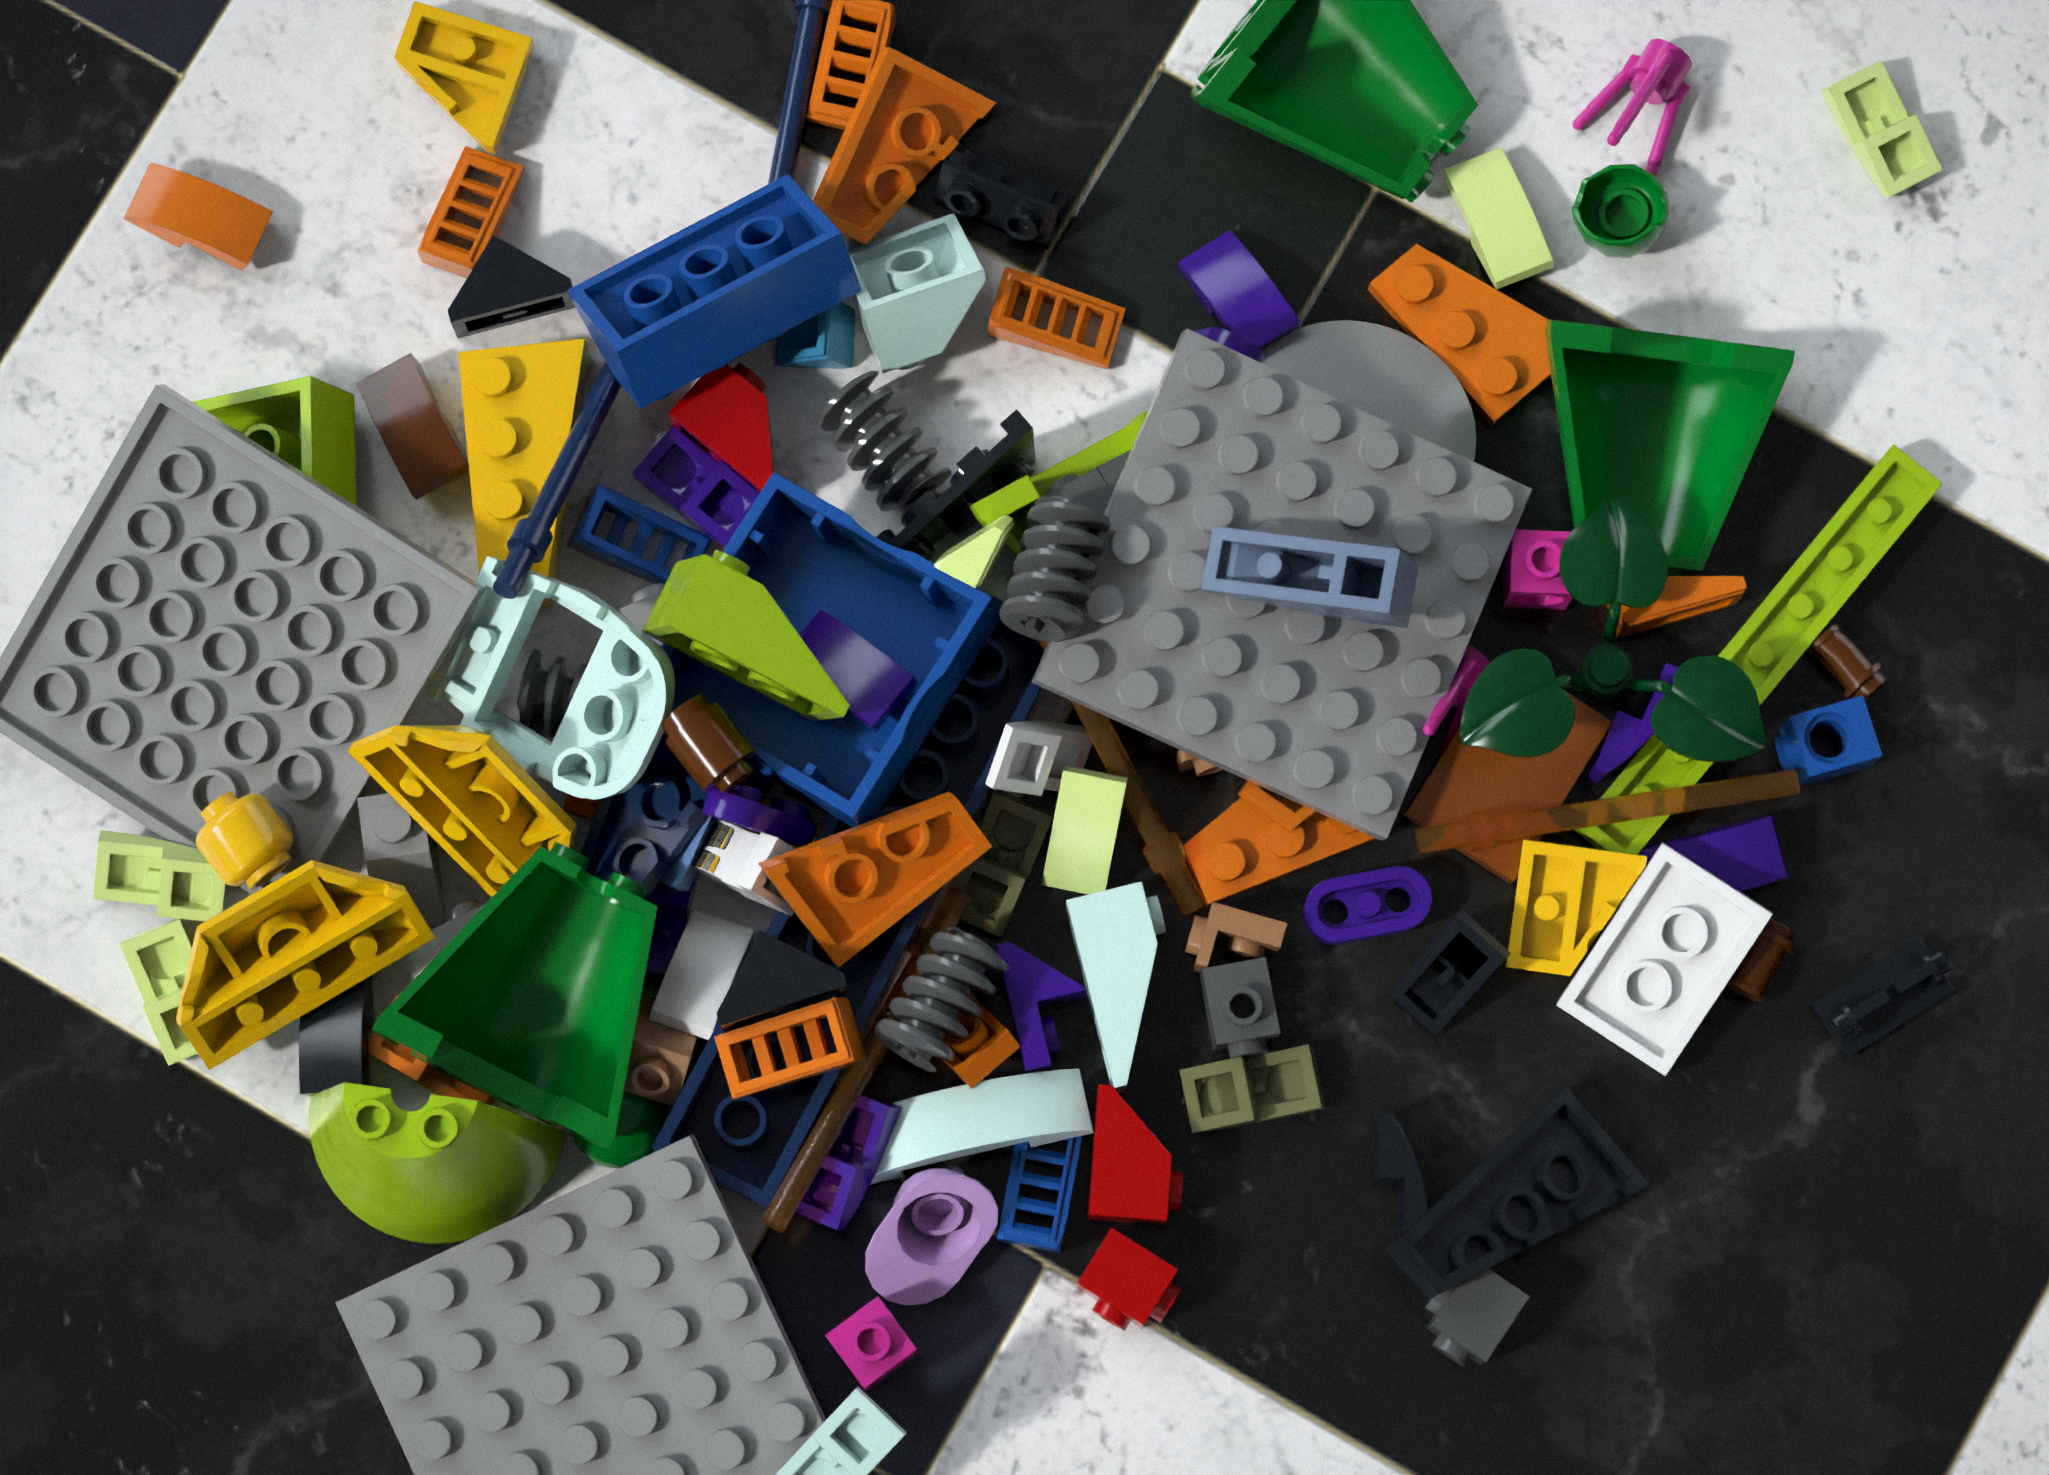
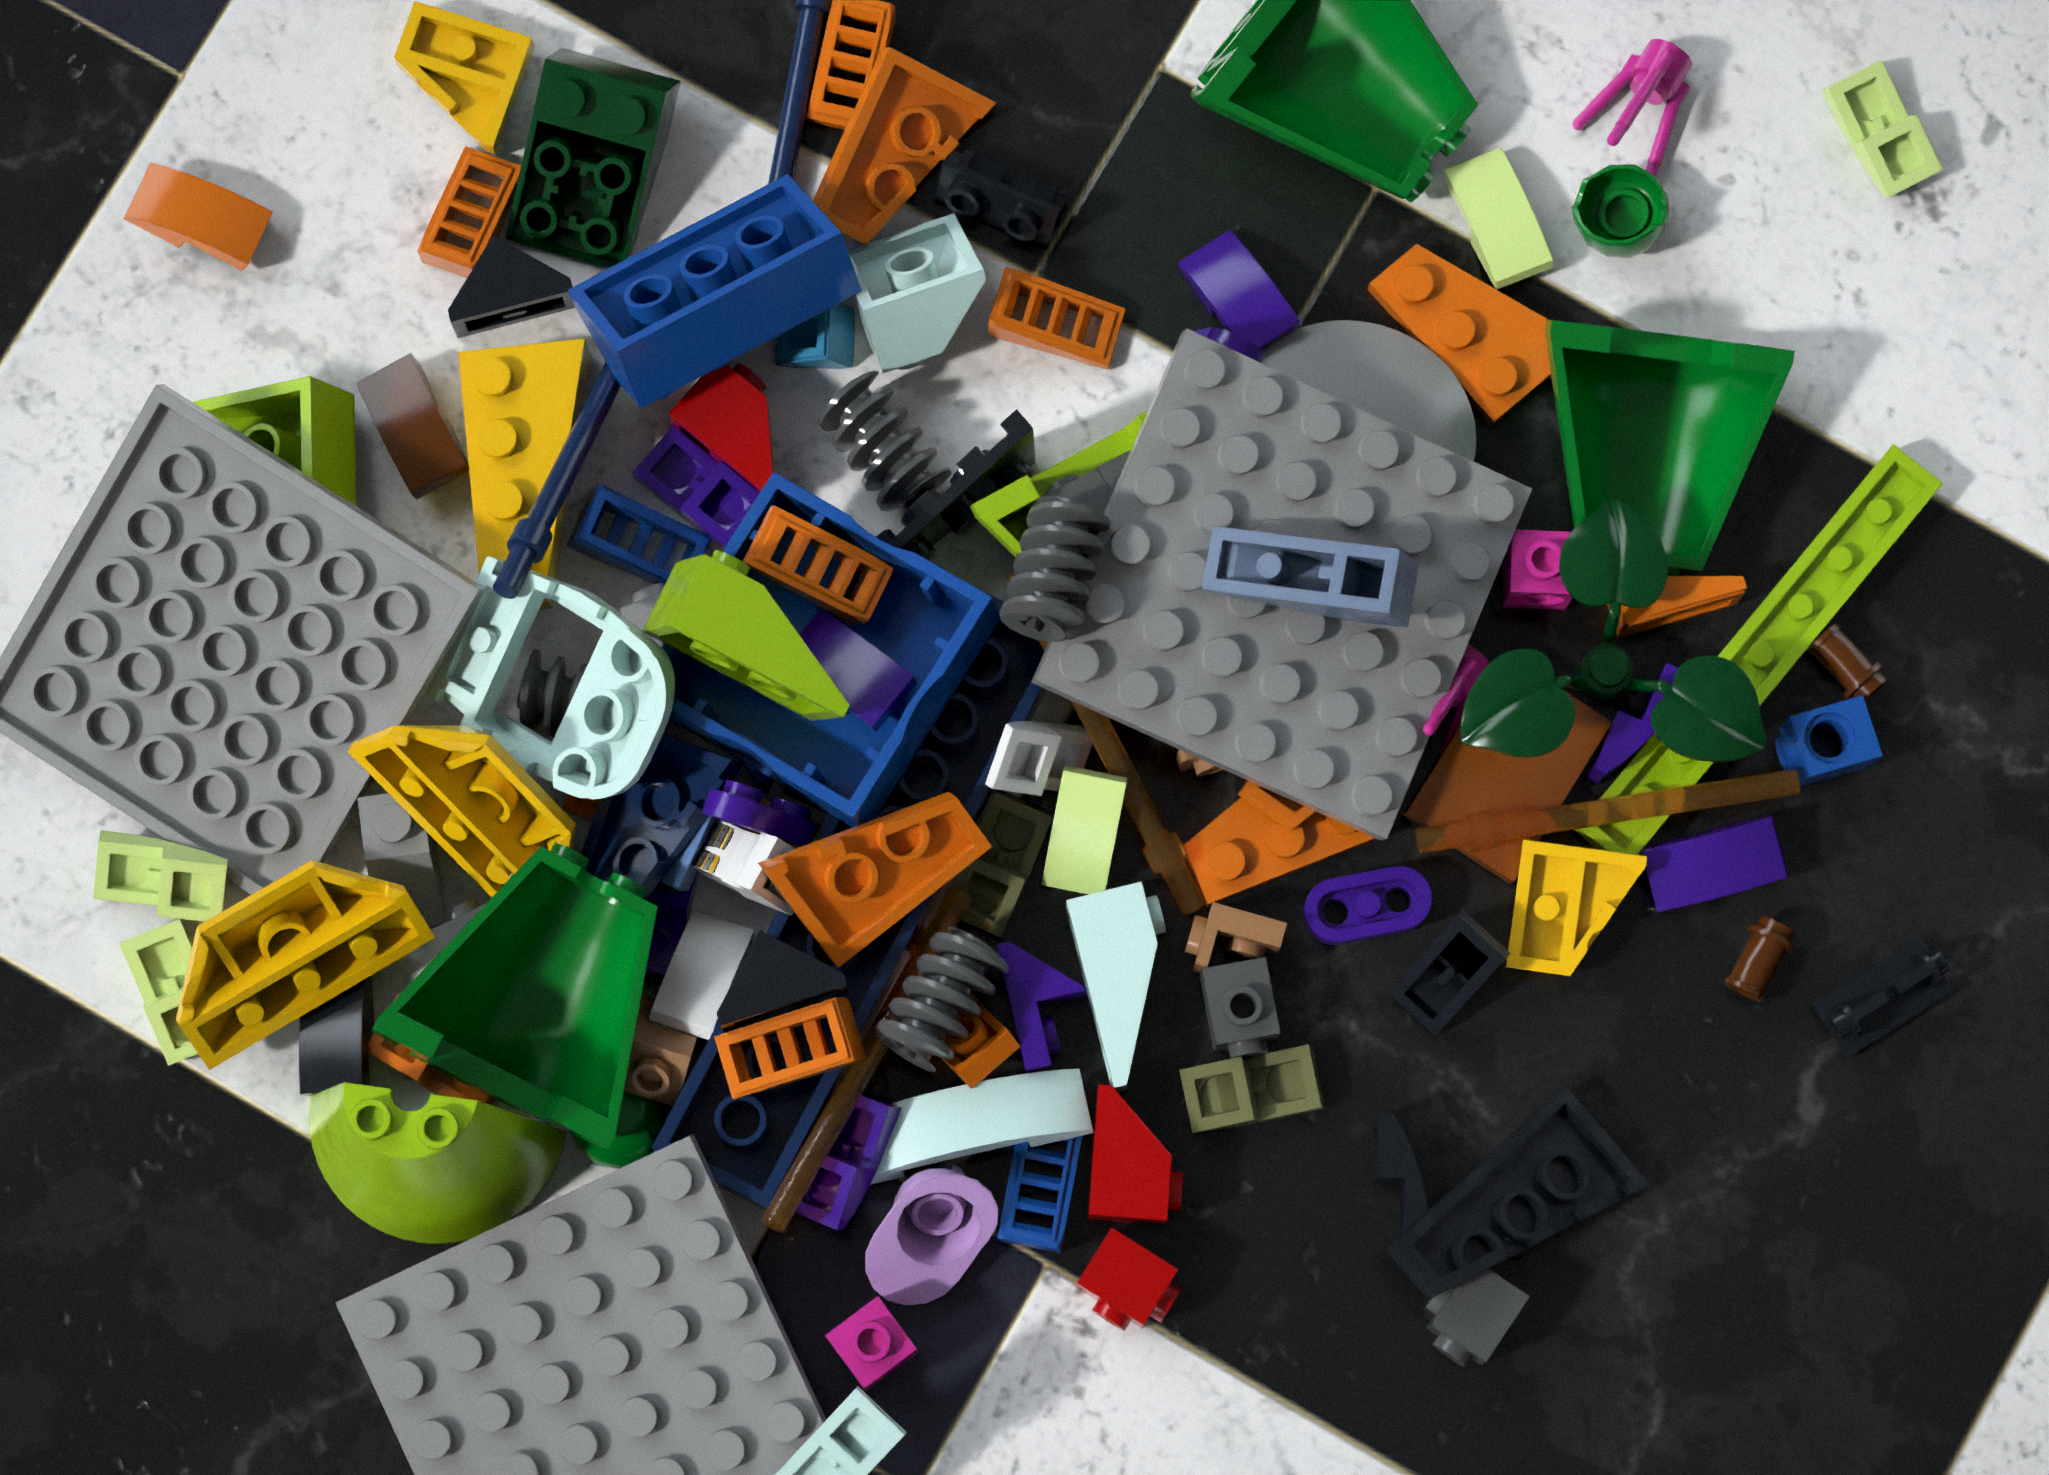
yellow head [196,791,294,890] -> none
reddish brown brick [662,694,756,795] -> none
yellowish green slope [934,514,1015,588] -> none
white plate [1556,842,1773,1076] -> none
none -> dark green slope [505,48,681,268]
none -> orange slope [743,505,894,624]

